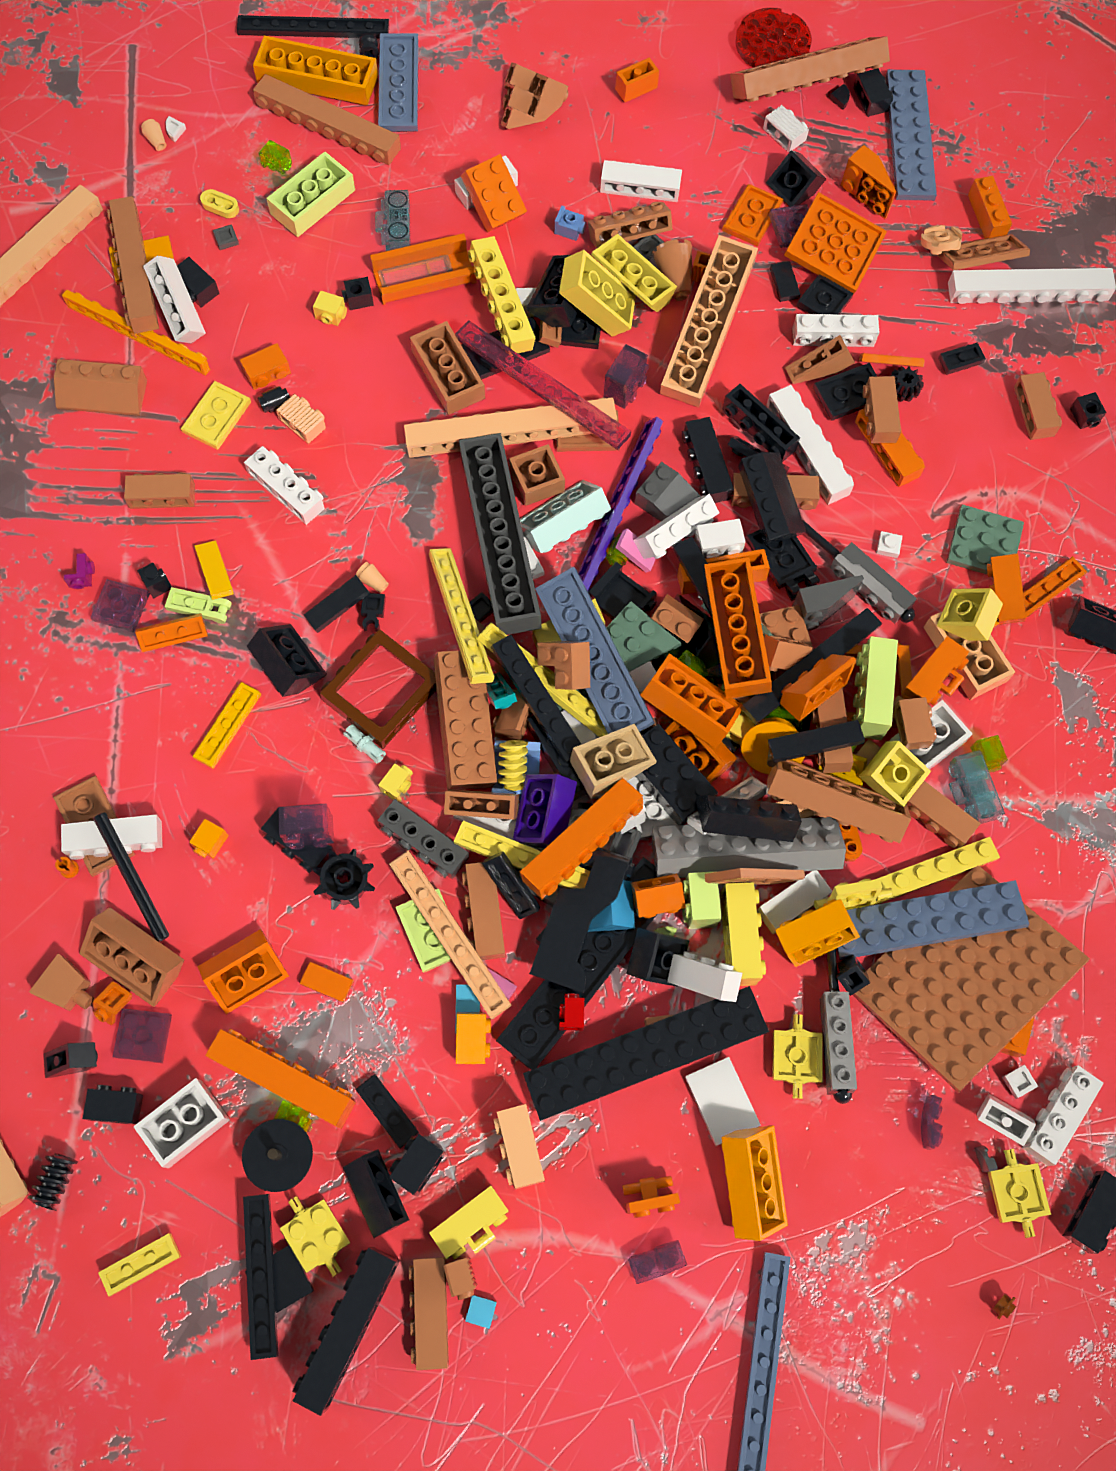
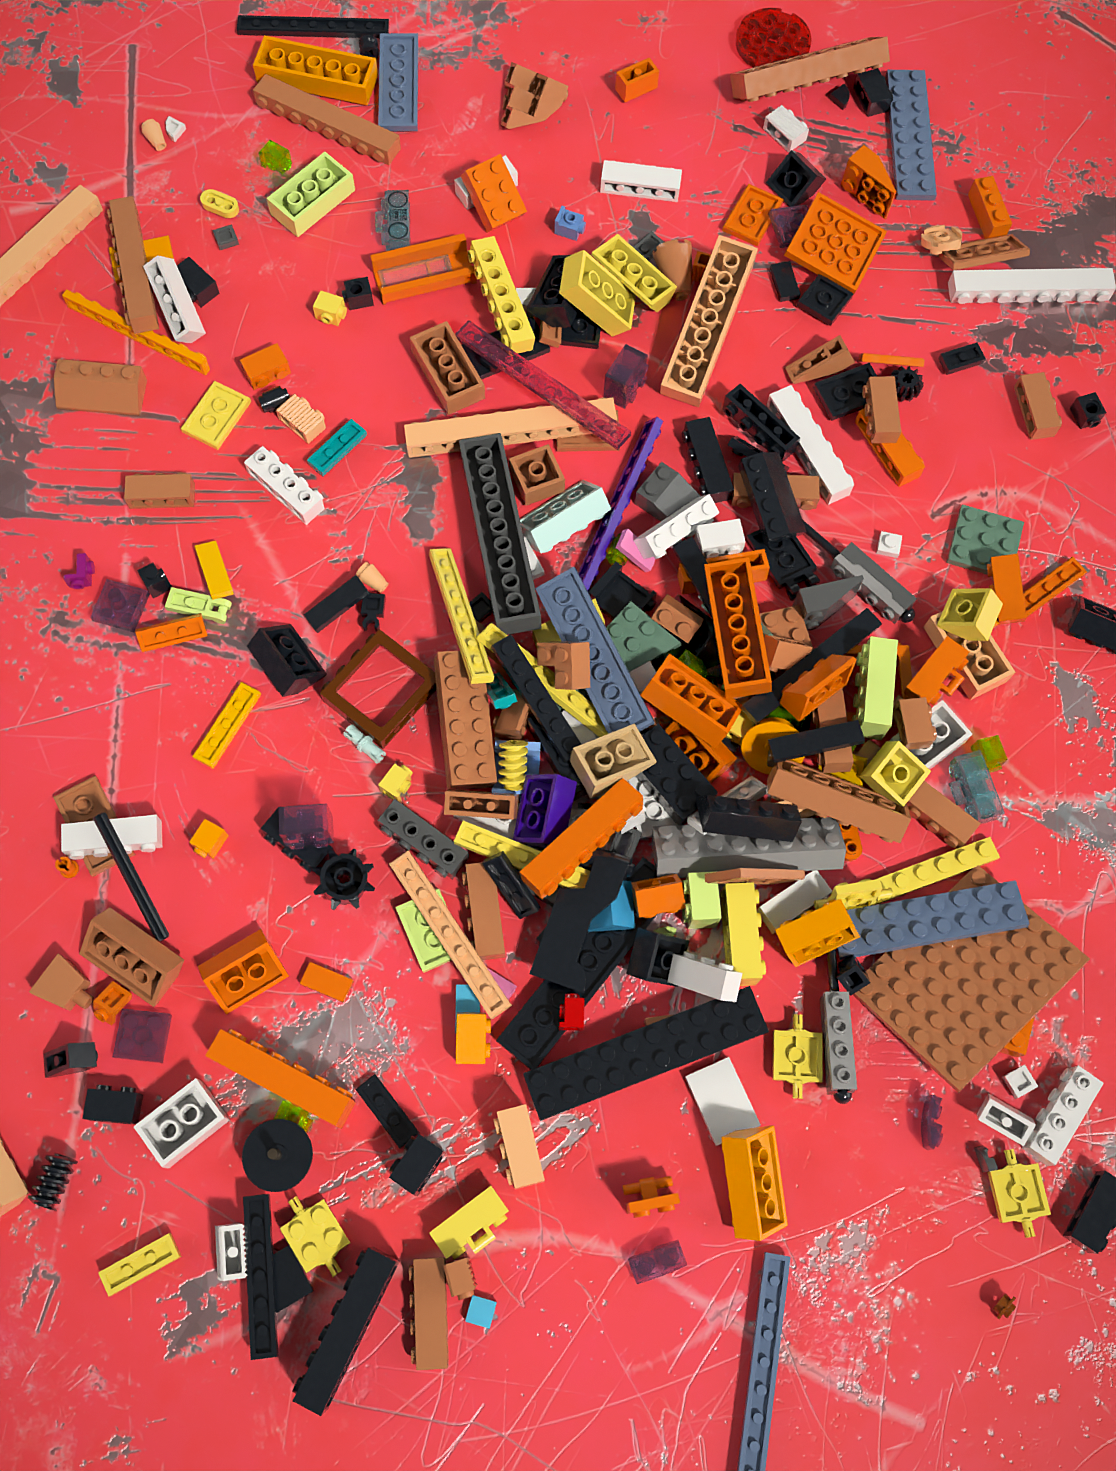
black brick [343,1149,409,1238] -> none
nougat brick [588,202,673,248] -> none
white brick [792,314,879,347] -> none
none -> white brick [215,1223,247,1281]
none -> teal plate [307,419,367,476]

